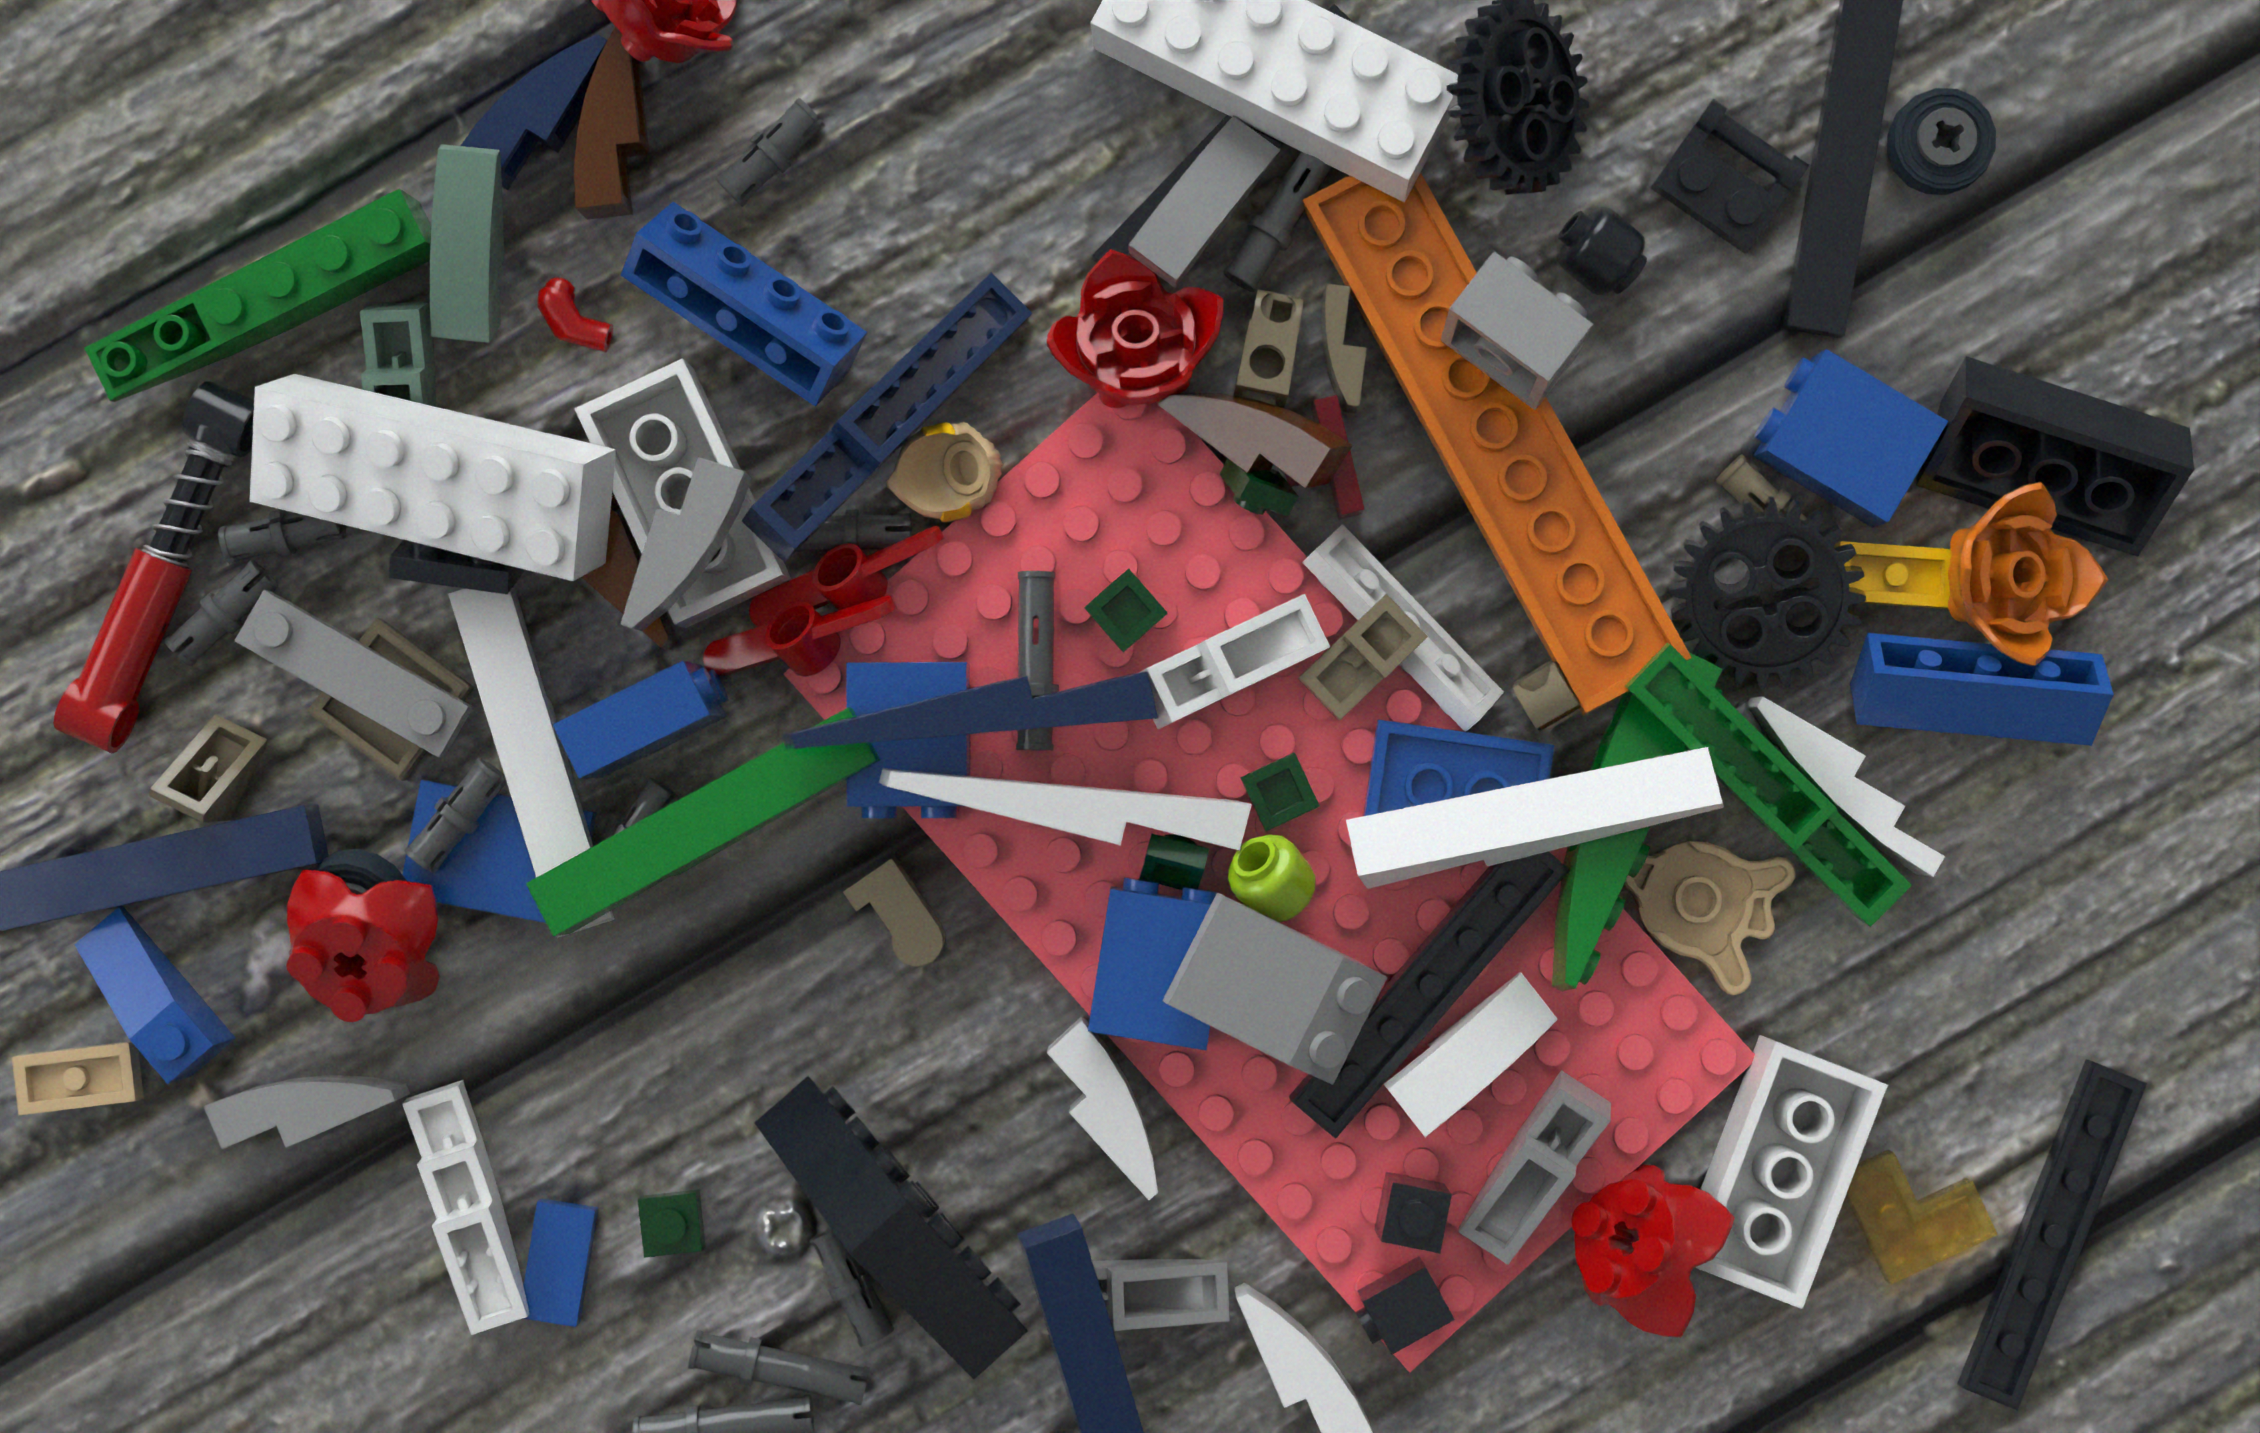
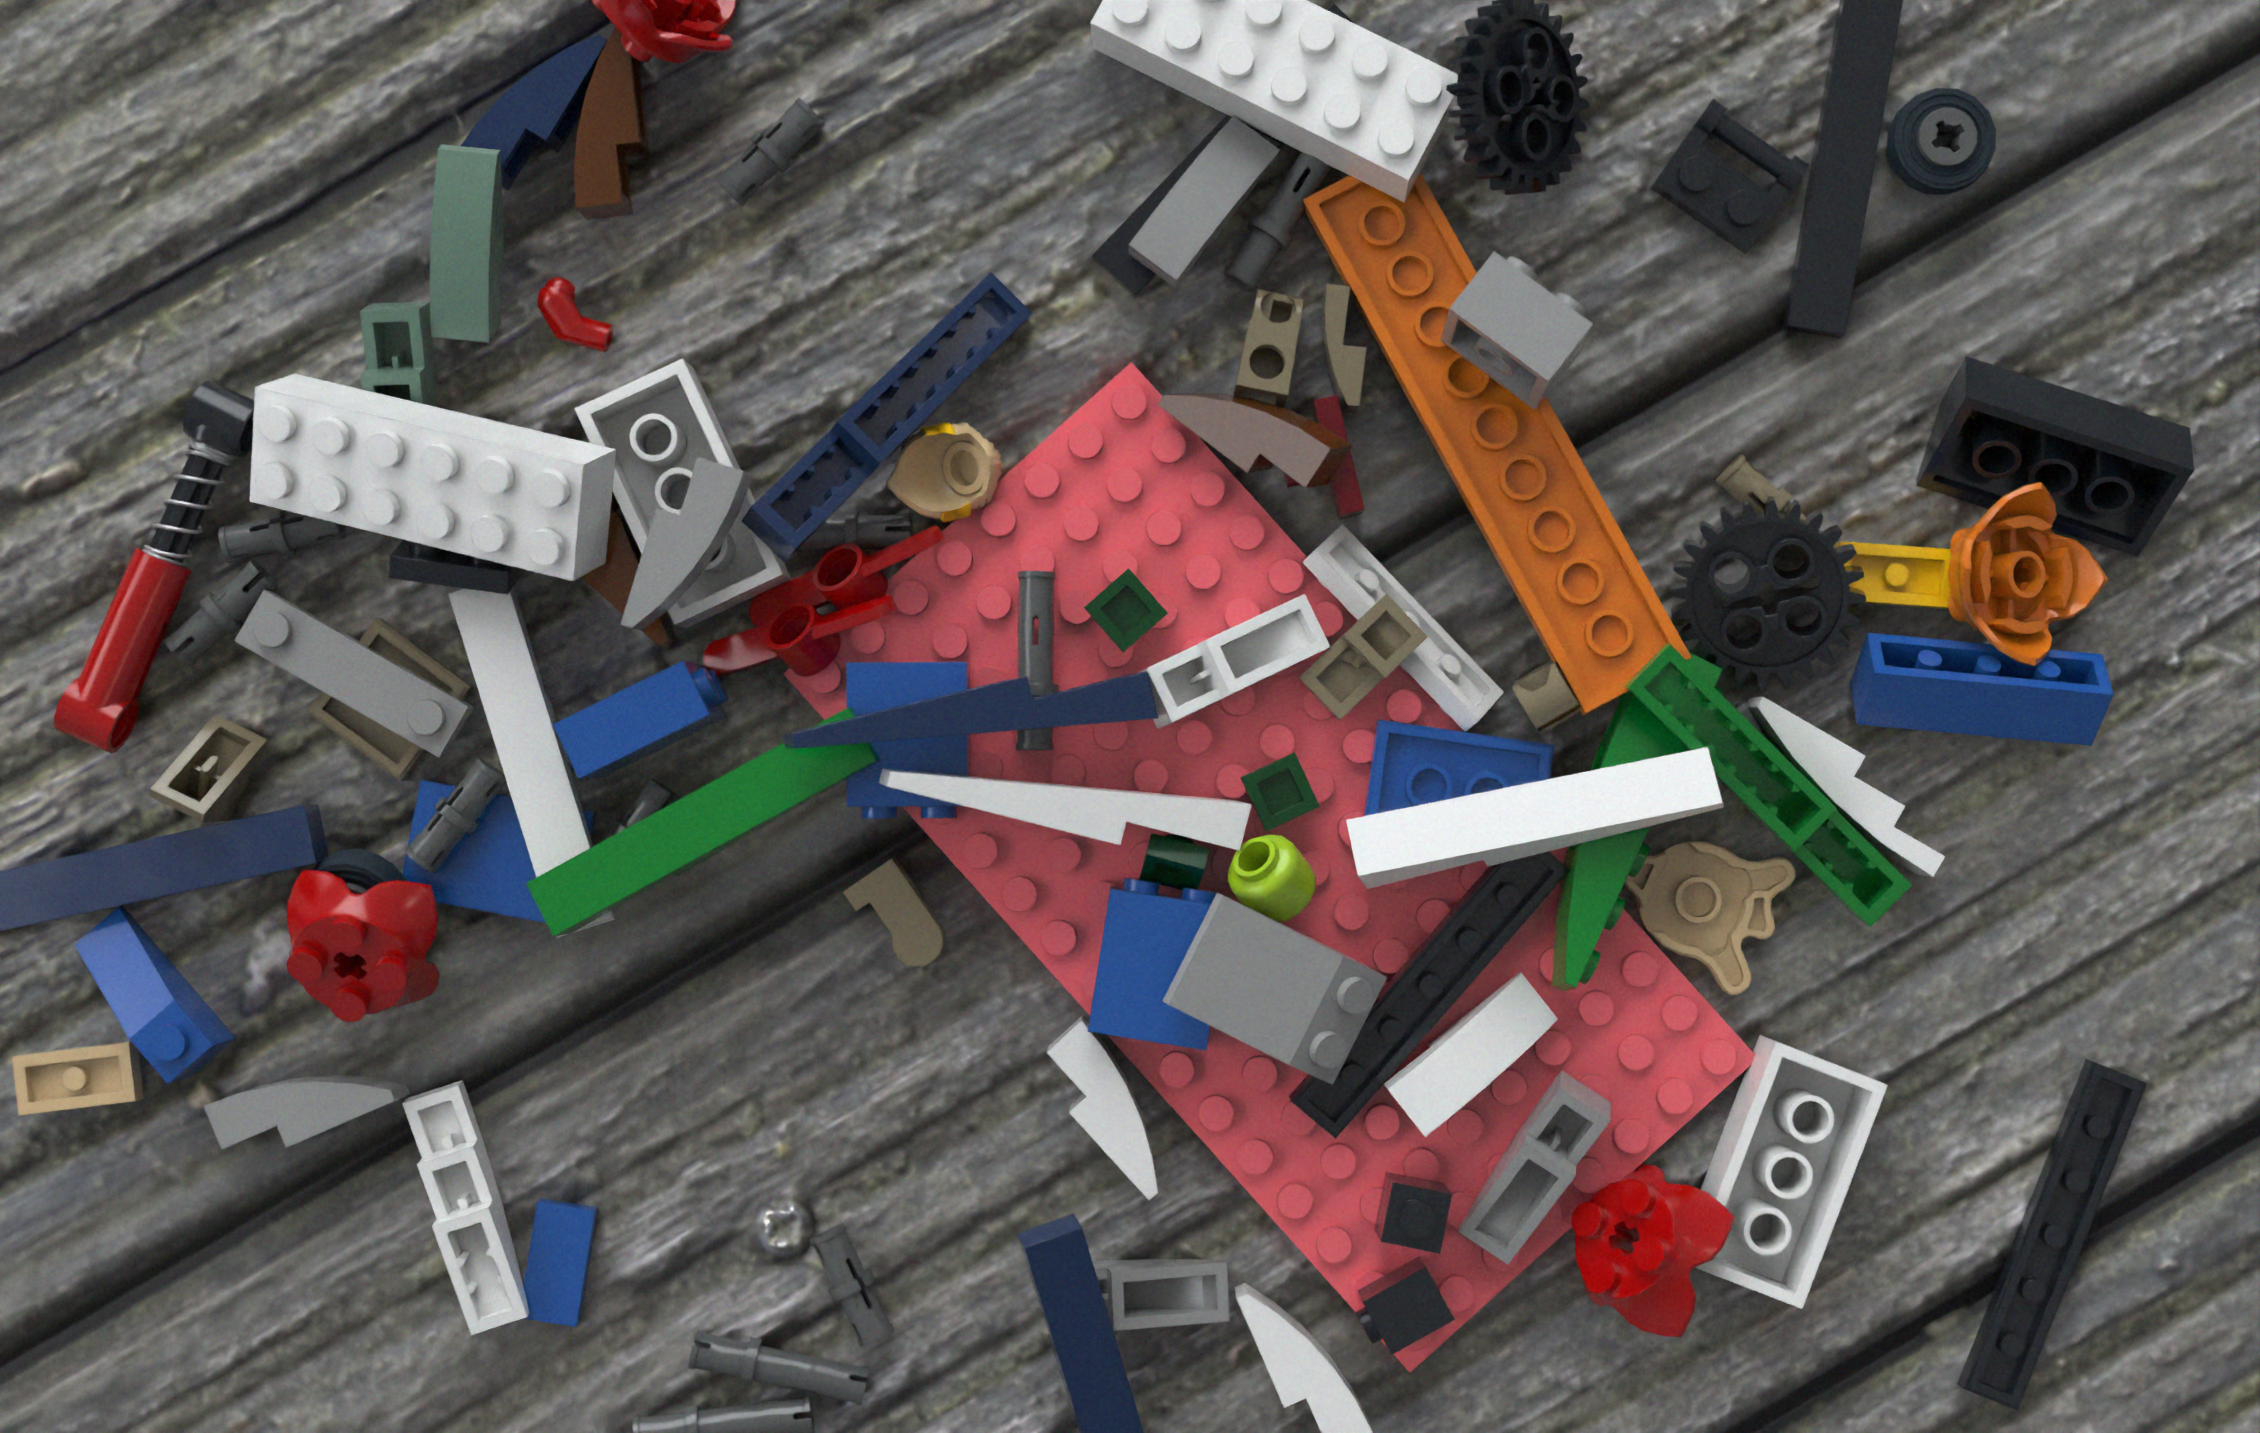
green slope [84,189,431,402] -> none
blue brick [621,202,868,407] -> none
dark green plate [638,1189,706,1258] -> none
black brick [754,1076,1028,1379] -> none
red brick [1047,249,1223,408] -> none
dark green plate [1220,459,1299,517] -> none
black head [1558,207,1647,295] -> none
blue brick [1753,349,1948,528] -> none
clear yellow plate [1846,1149,1998,1285] -> none

